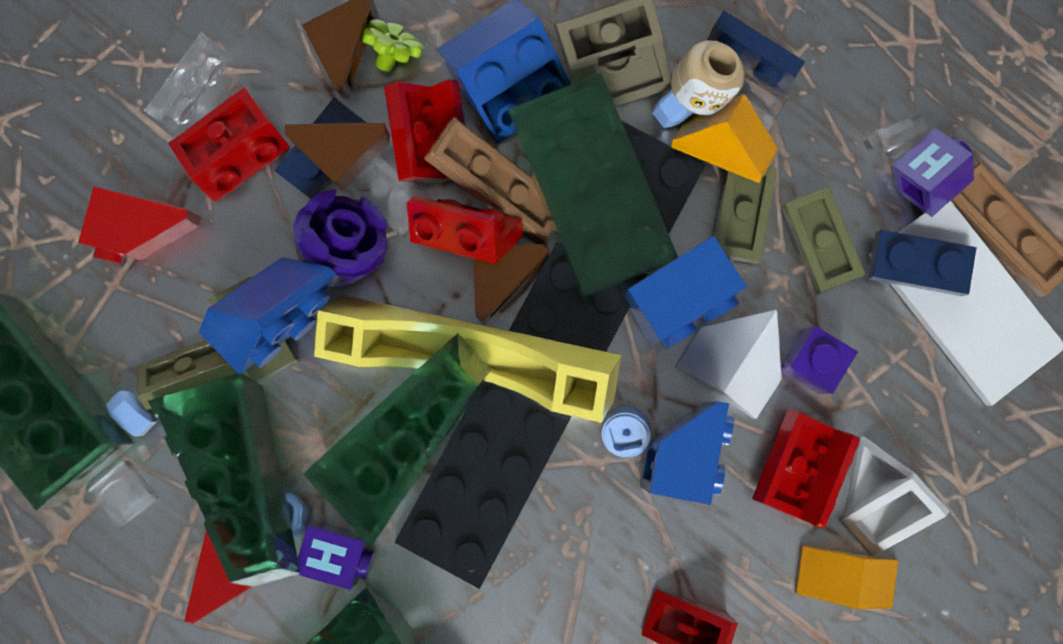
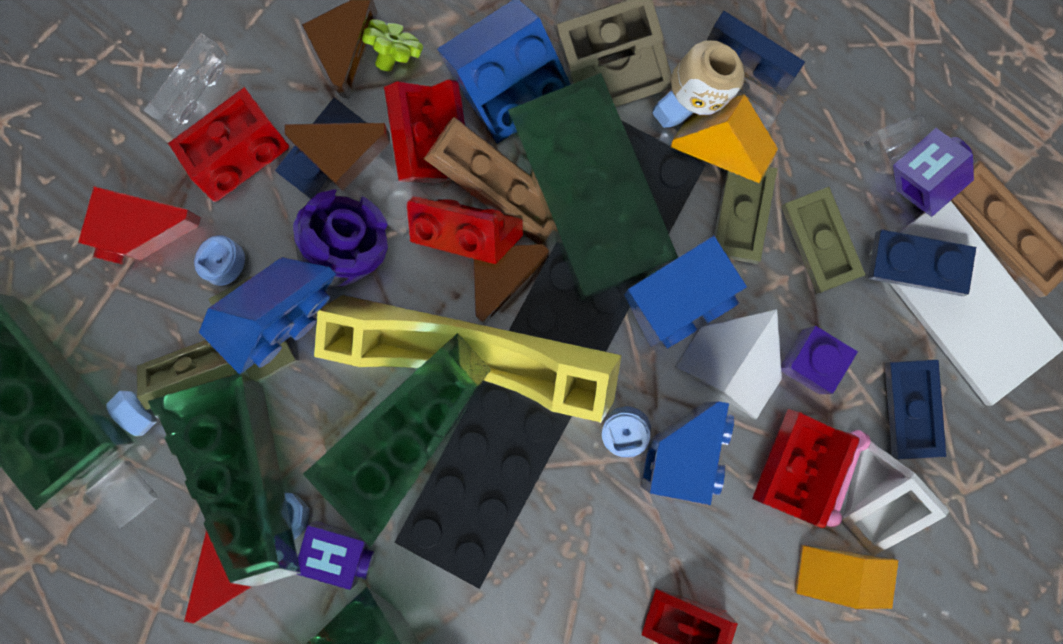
none -> light blue tile [194,235,245,286]
none -> bright pink hinge [827,430,871,527]
none -> dark blue plate [885,360,947,460]

